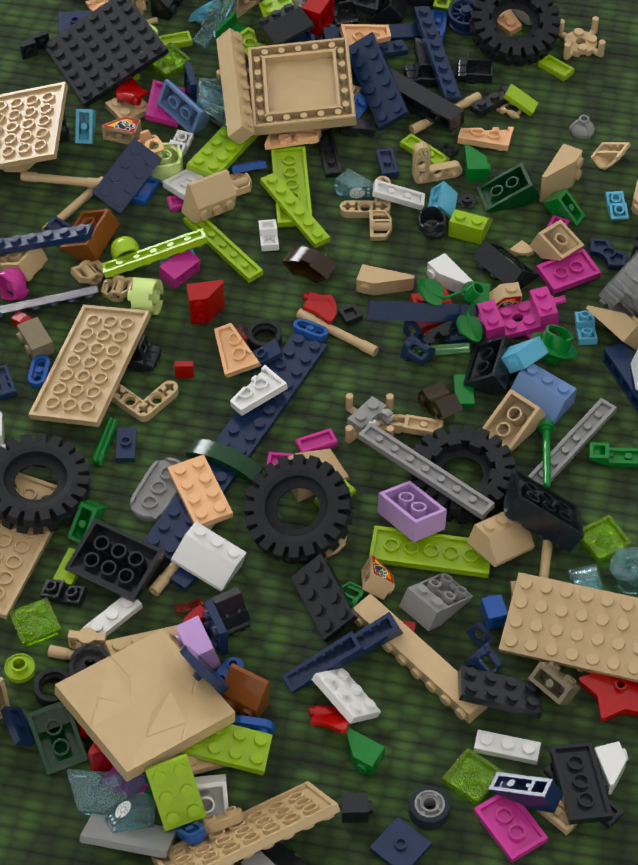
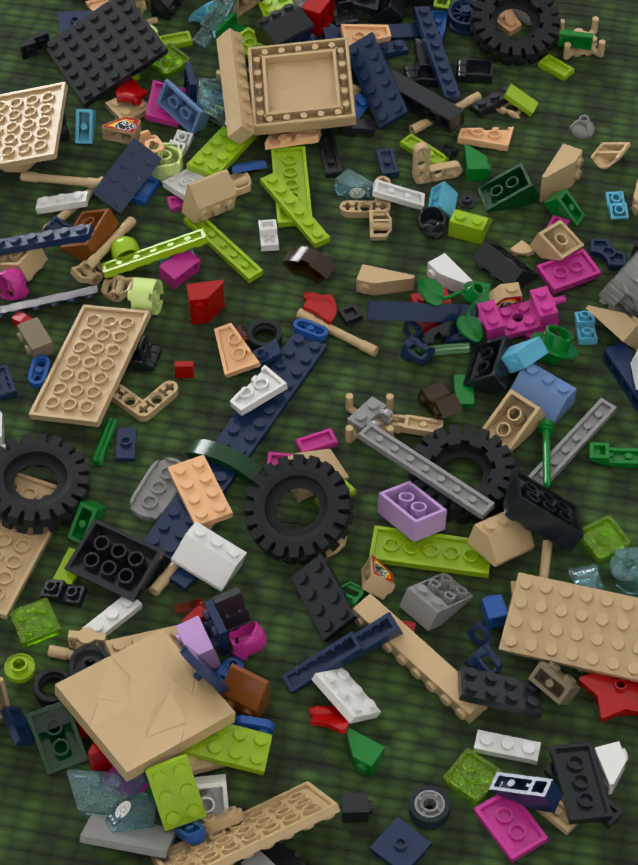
none -> white plate [35,190,90,214]
none -> tan piece [82,216,136,272]
none -> dark pink hair [229,621,267,661]
none -> green panel [558,30,593,50]

